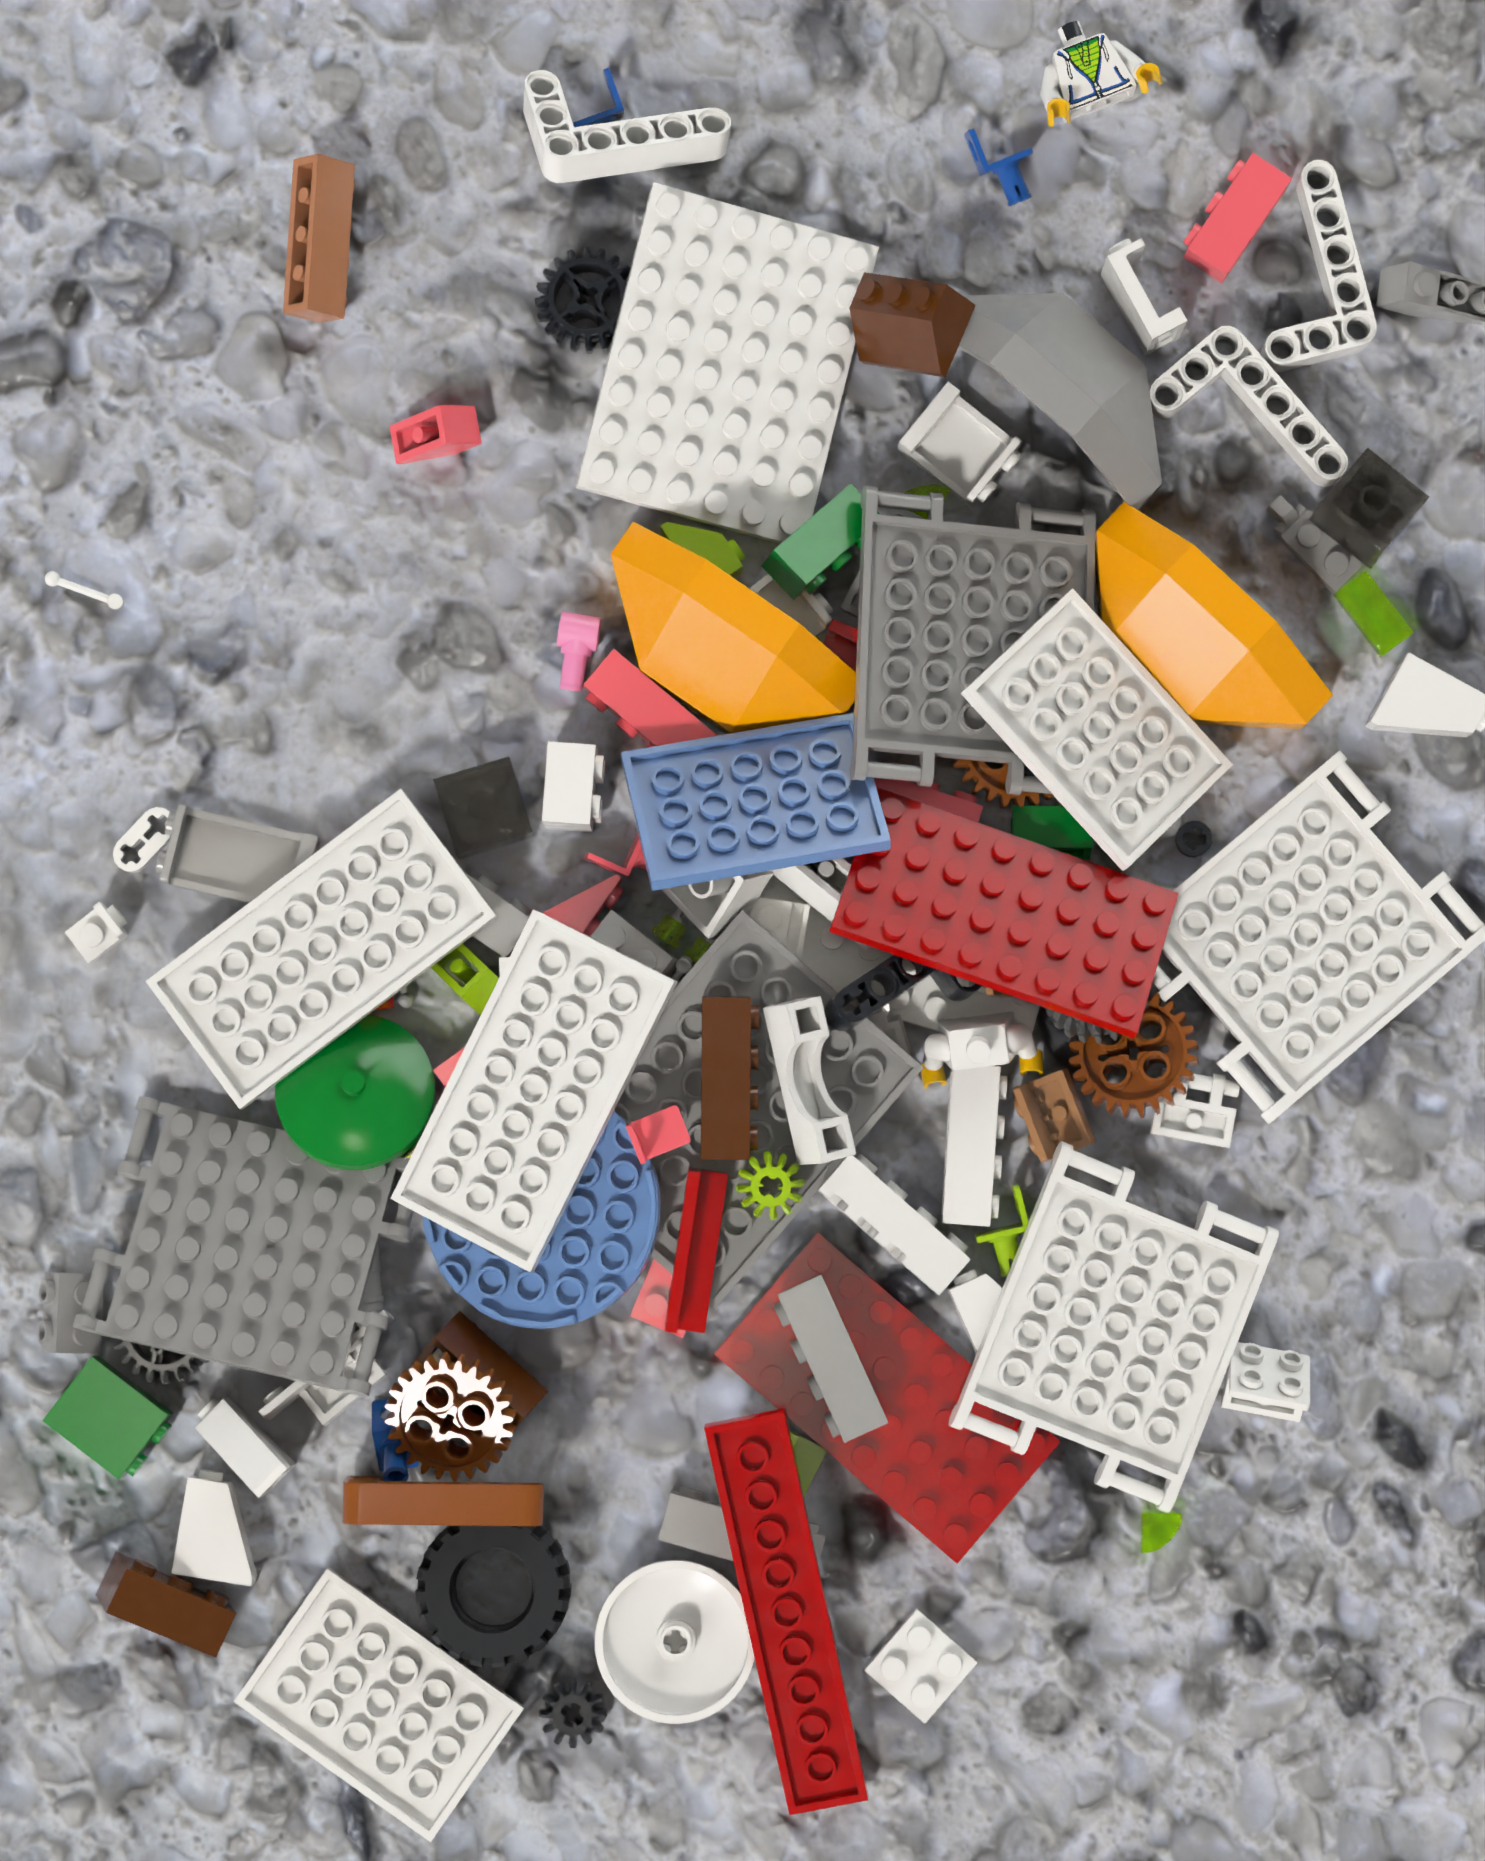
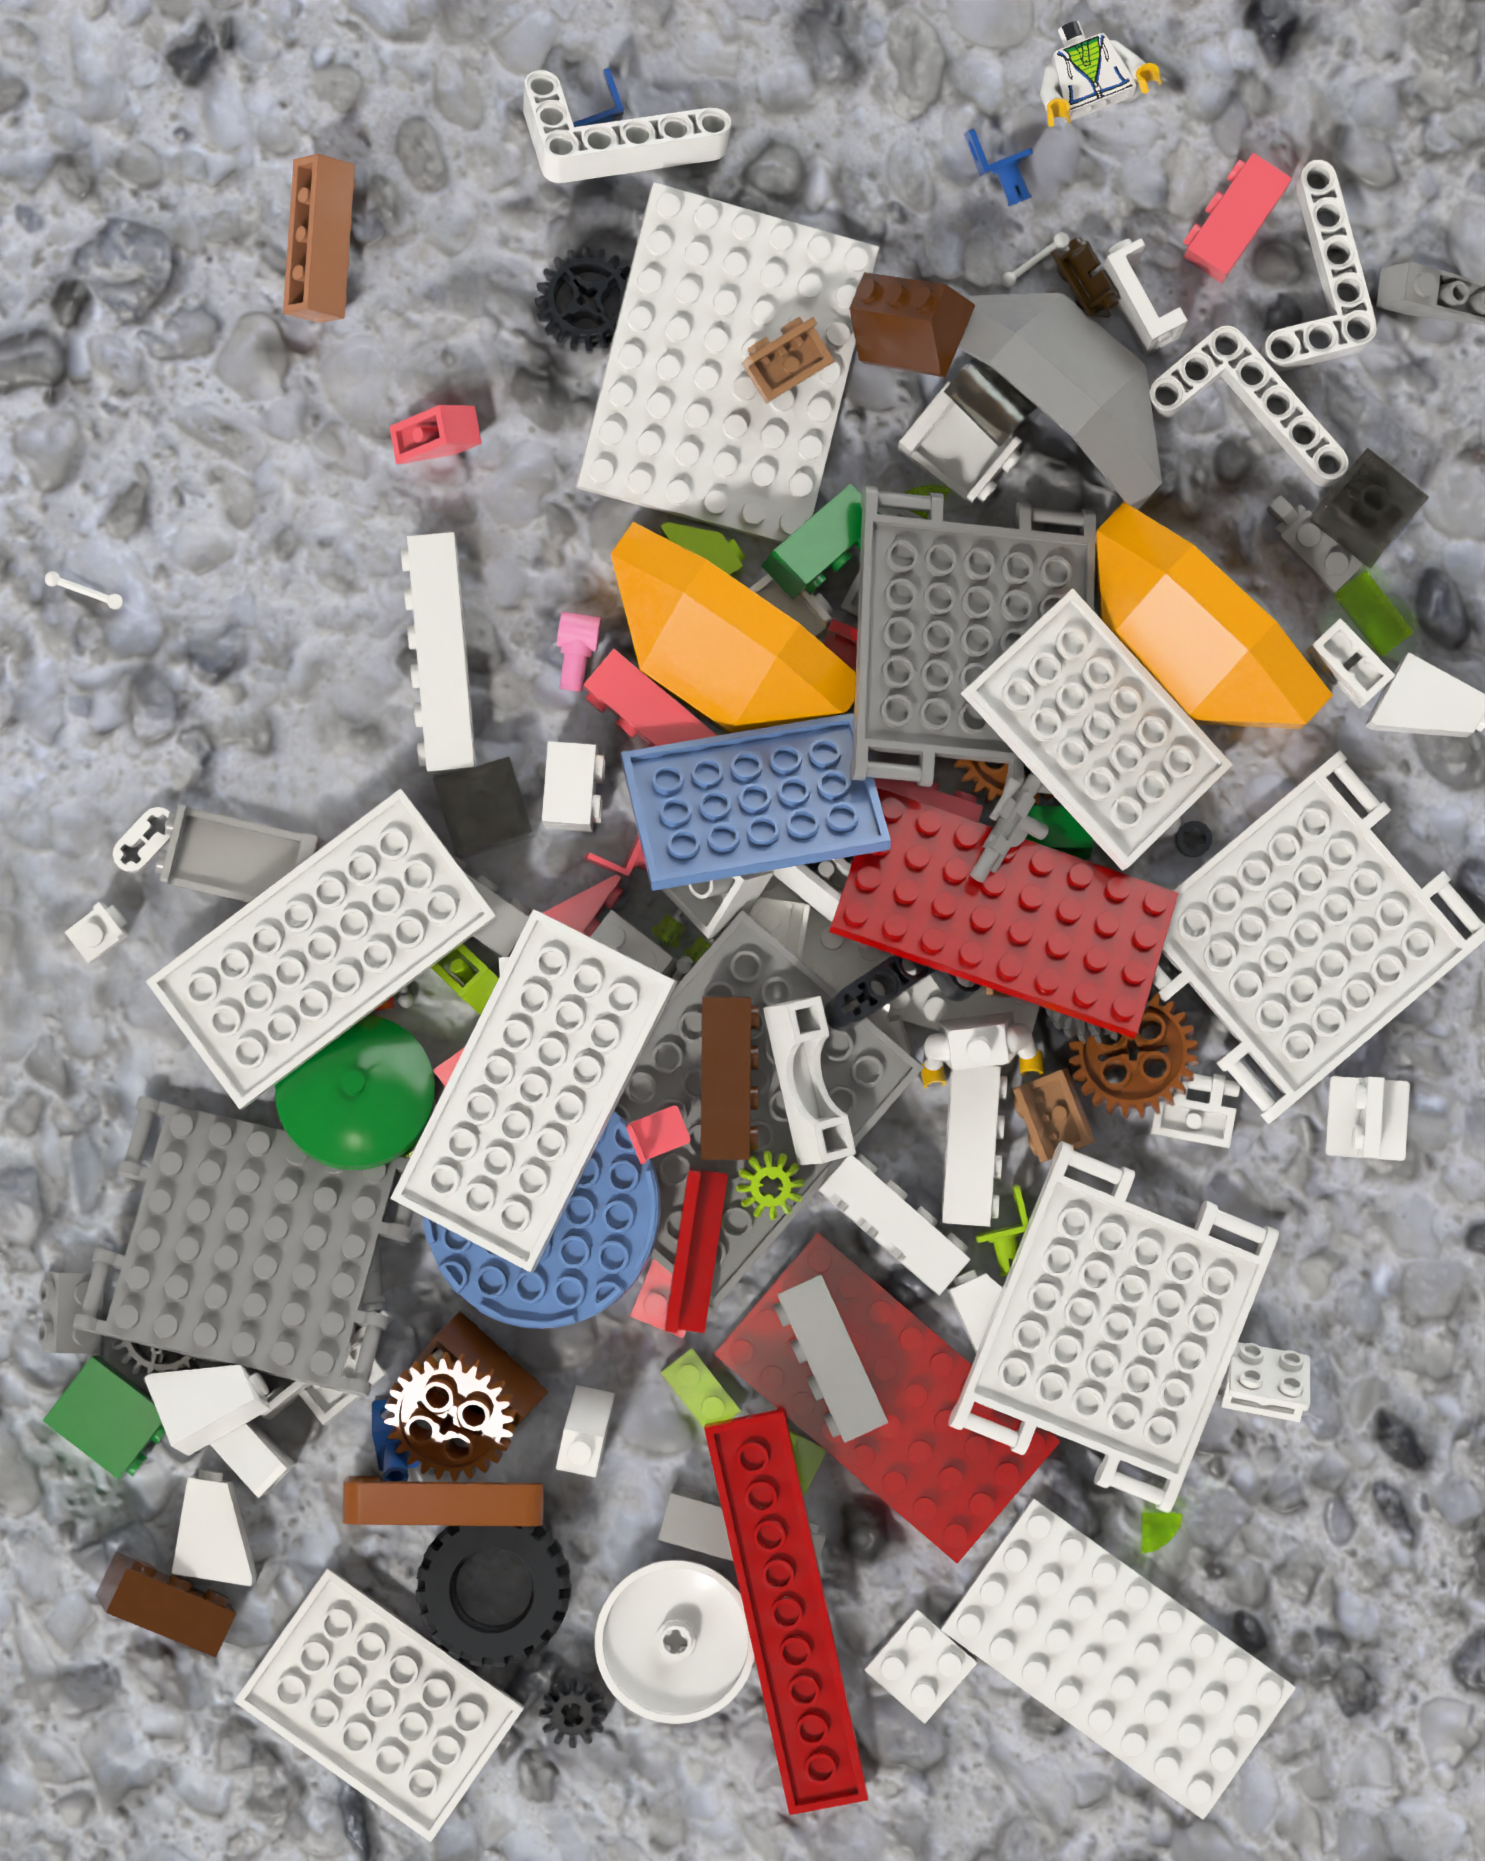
none -> white slope [144,1365,271,1456]
none -> white brick [401,532,477,776]
none -> white slope [556,1385,615,1478]
none -> lime plate [660,1348,741,1428]
none -> medium nougat bracket [741,317,835,404]
none -> white plate [940,1498,1296,1820]
none -> clear smoke brick [944,357,1043,447]
none -> light grey piece [970,774,1048,883]
none -> white hinge [1001,232,1069,287]
none -> dark brown hinge [1050,237,1119,318]
none -> white brick [1305,618,1396,709]
none -> white bracket [1325,1076,1410,1161]

